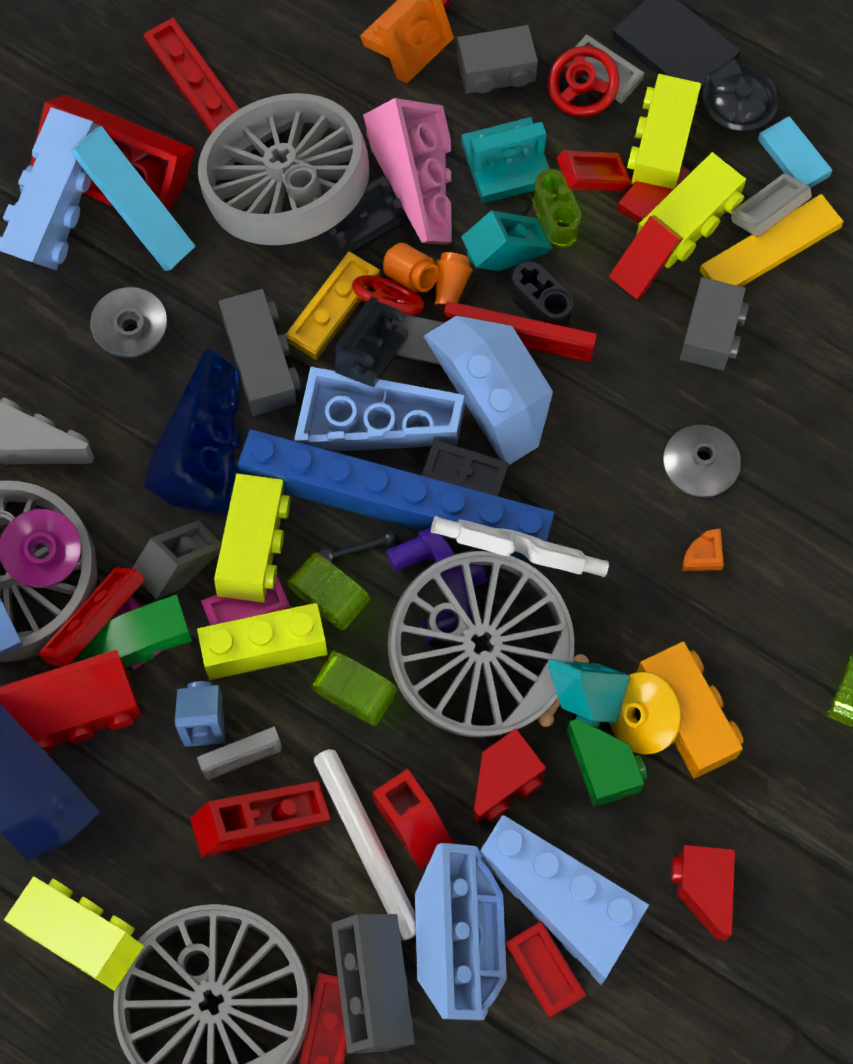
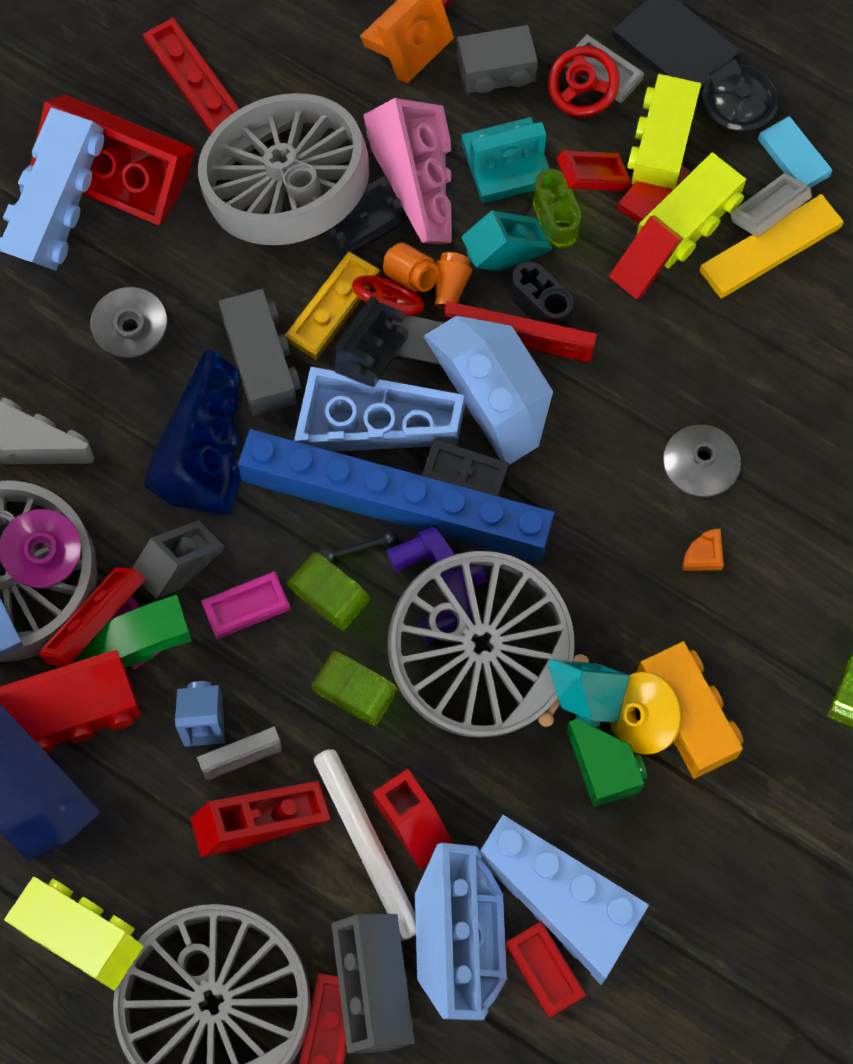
medium azure tile [70,126,196,271] -> none
neon yellow brick [197,603,327,680] -> none
neon yellow brick [214,473,291,603] -> none
white piece [431,516,609,577] -> none
red slope [473,729,546,824] -> none
red slope [671,845,735,941] -> none
dark grey brick [679,277,749,371] -> none

